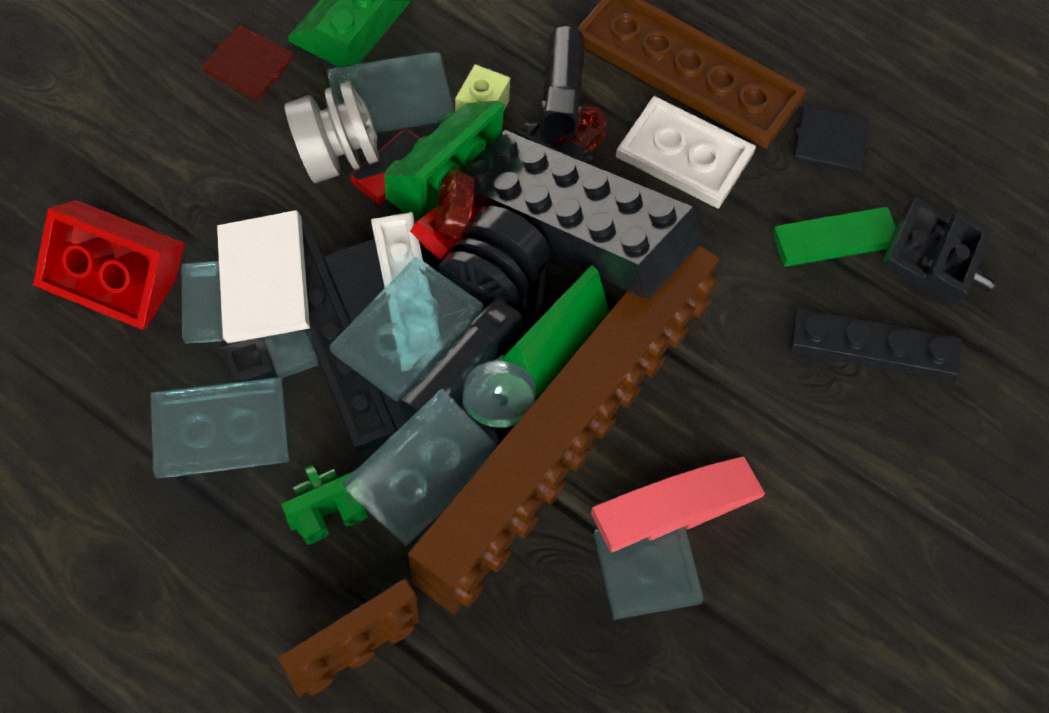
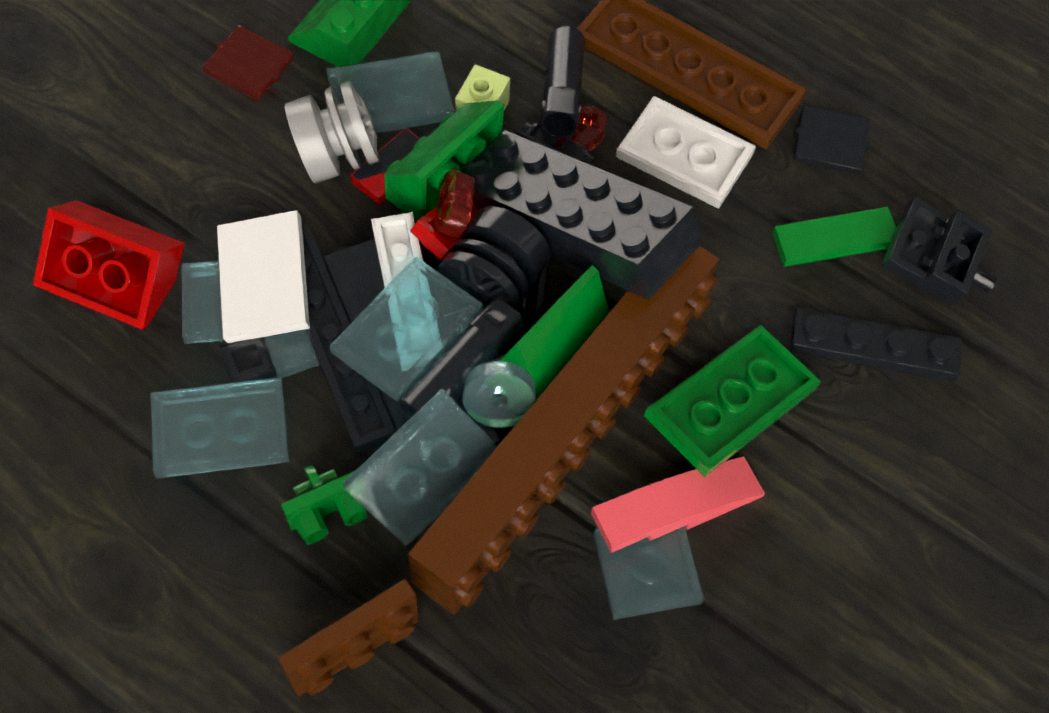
none -> green tile [644,325,821,477]

